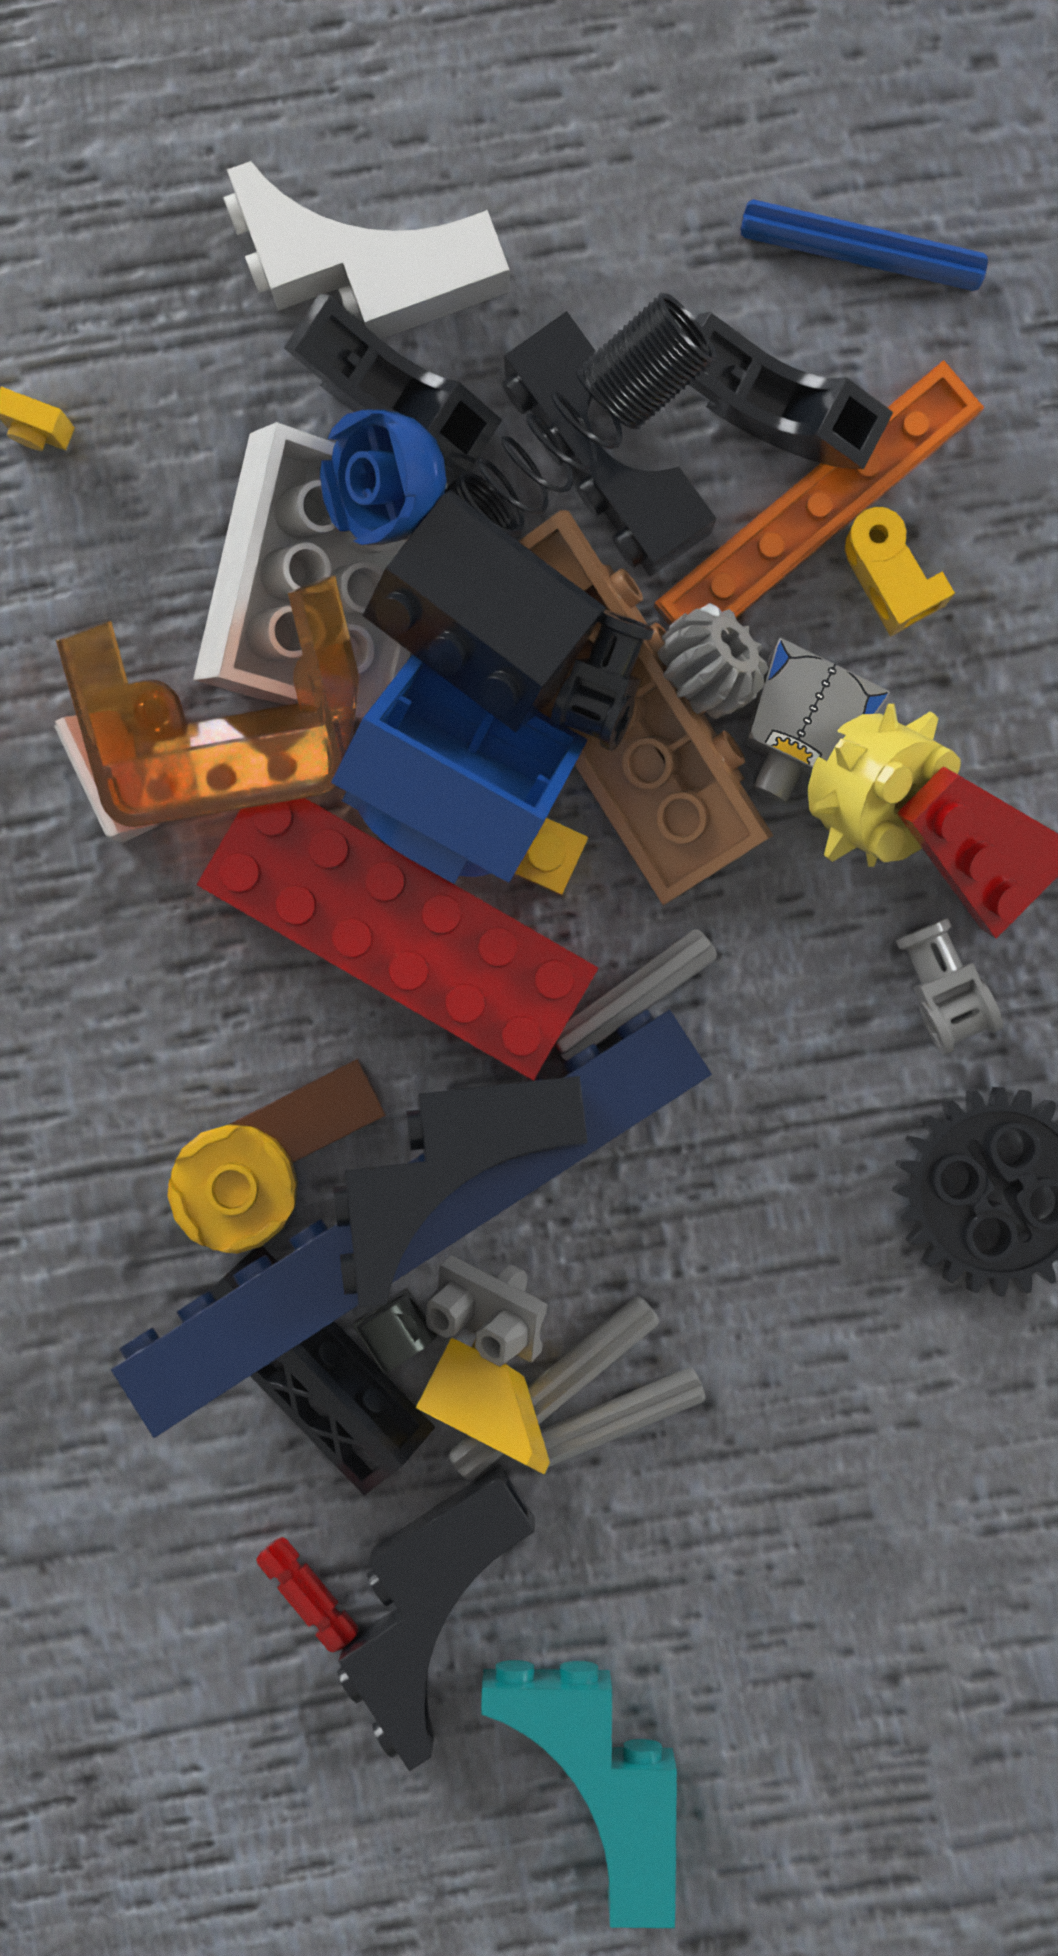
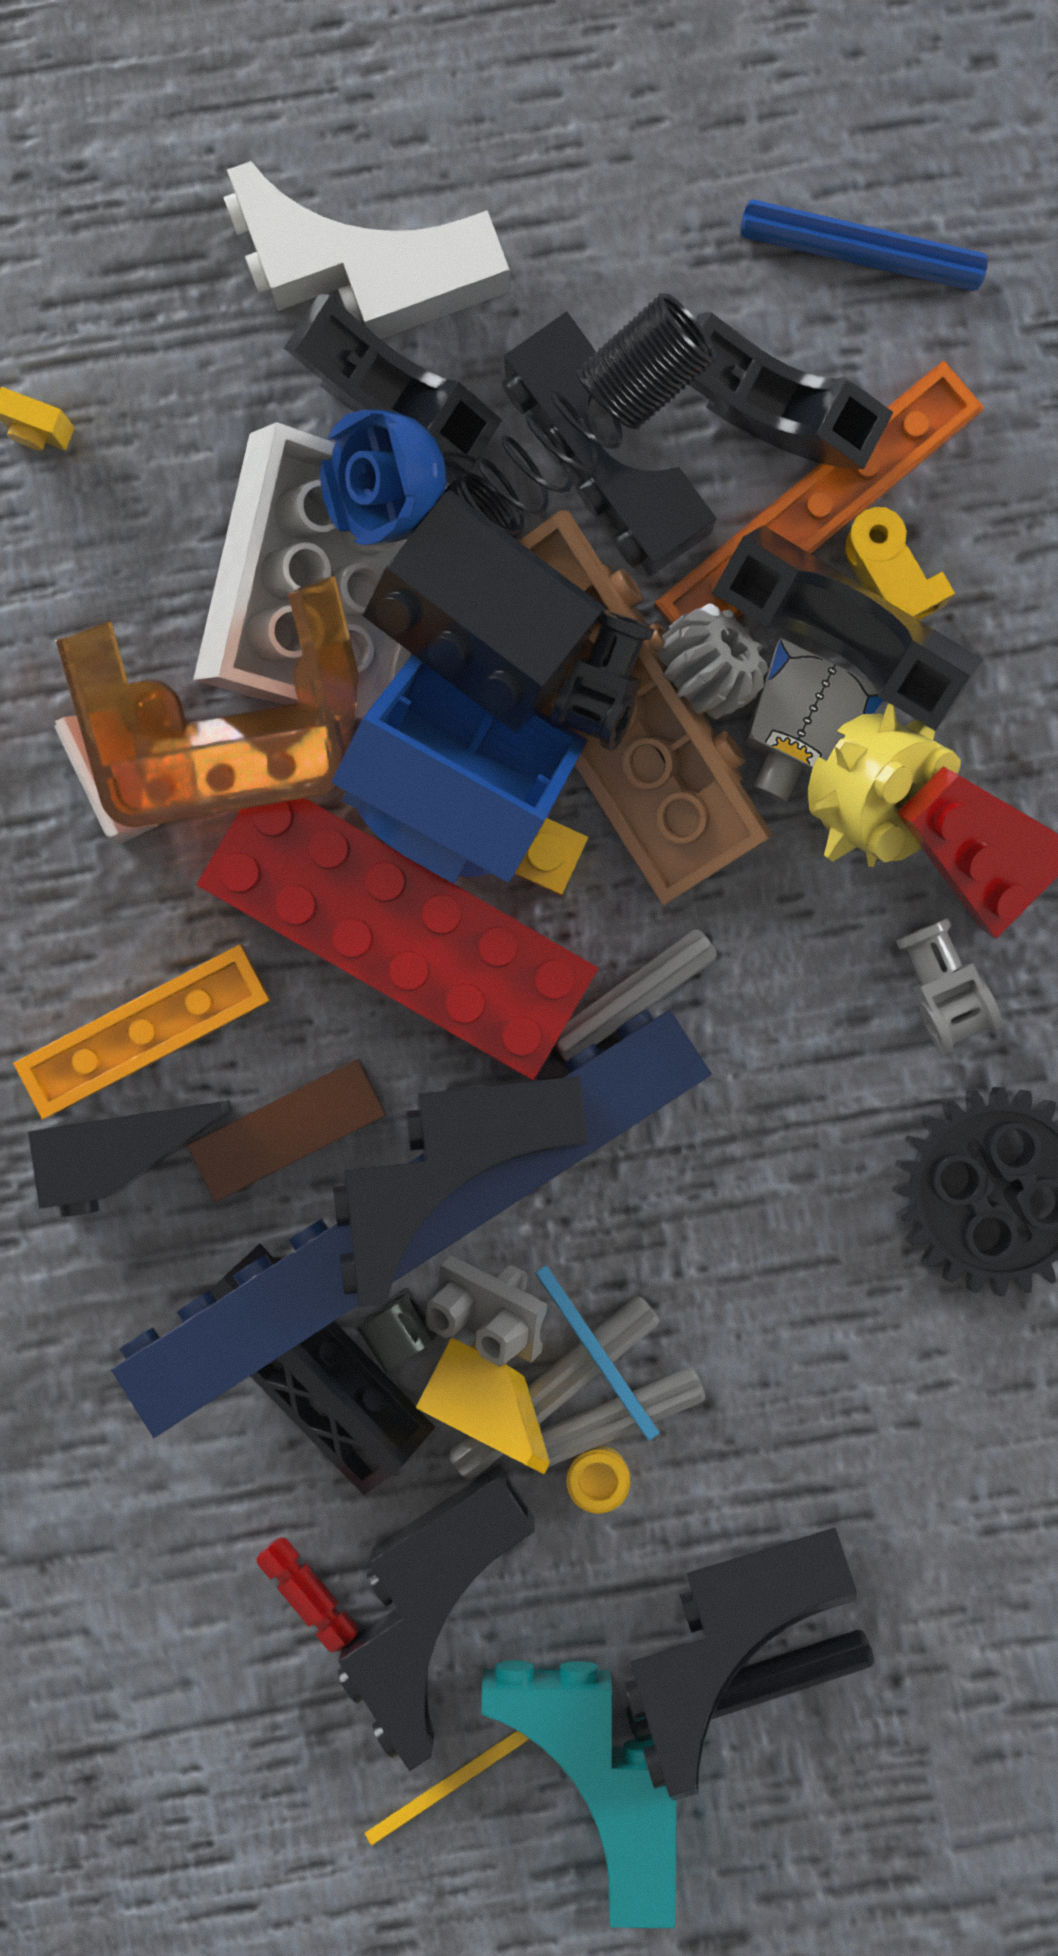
yellow tile [167,1124,298,1254] -> none
none -> light orange plate [13,944,272,1120]
none -> black slope [28,1100,231,1217]
none -> yellow piece [364,1730,530,1846]
none -> dark azure piece [535,1265,660,1441]
none -> yellow tile [566,1445,630,1514]
none -> black arch [624,1527,857,1801]
none -> black axle [627,1630,874,1742]
none -> black arch [712,525,983,731]

